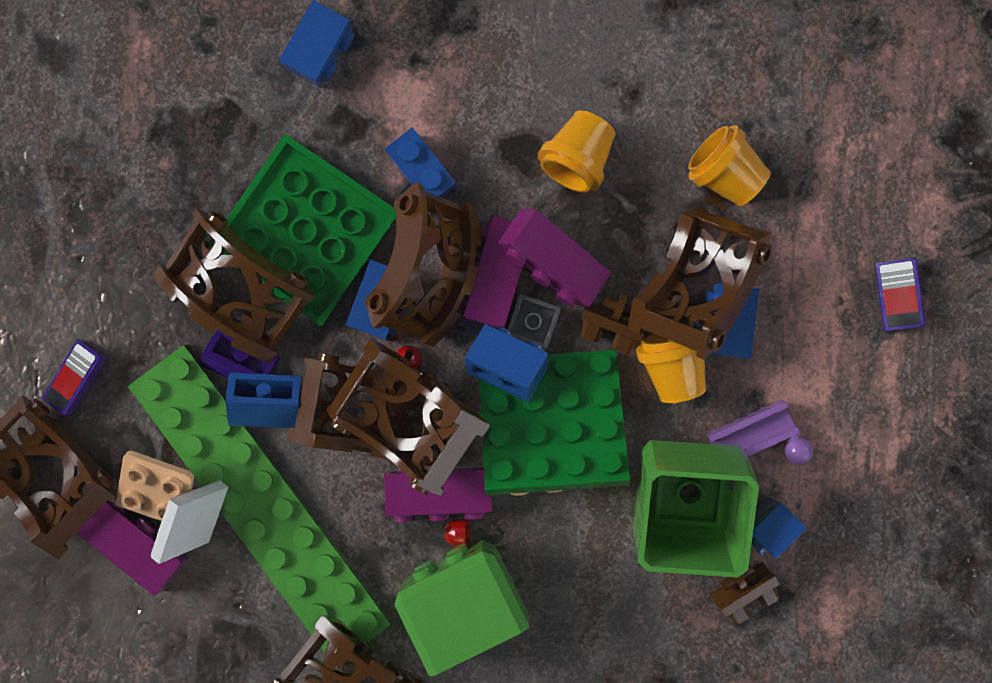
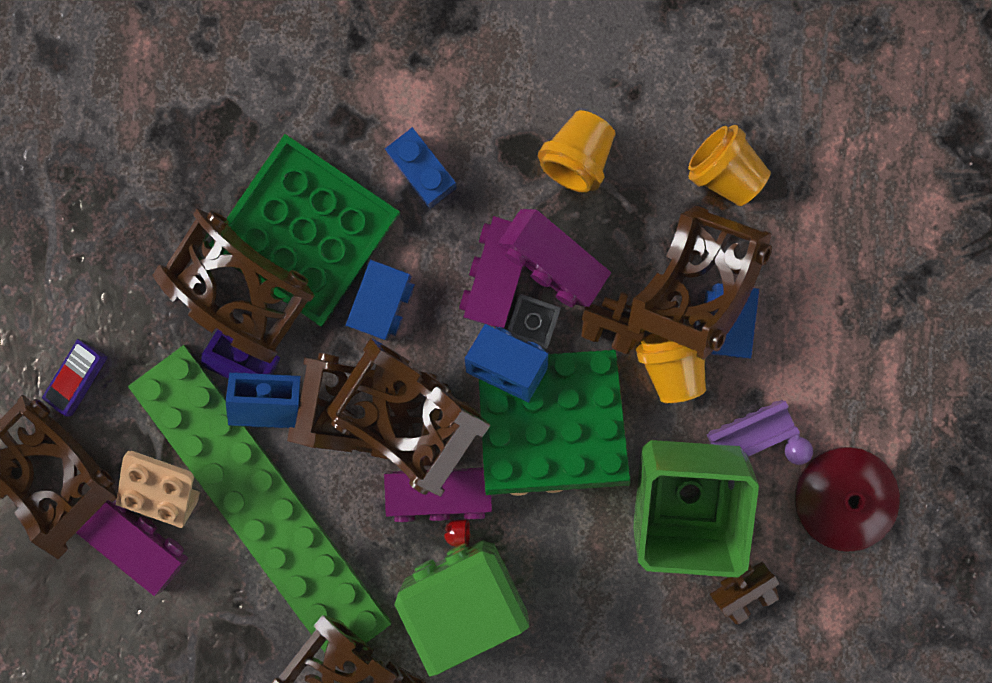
white tile [150,480,228,564] -> none
blue brick [278,0,354,88] -> none
reddish brown fence [365,182,481,347] -> none
red hinge [396,346,422,370] -> none
blue brick [751,496,806,559] -> none
slope [874,257,925,332] -> none
none -> dark red dish [794,447,900,552]

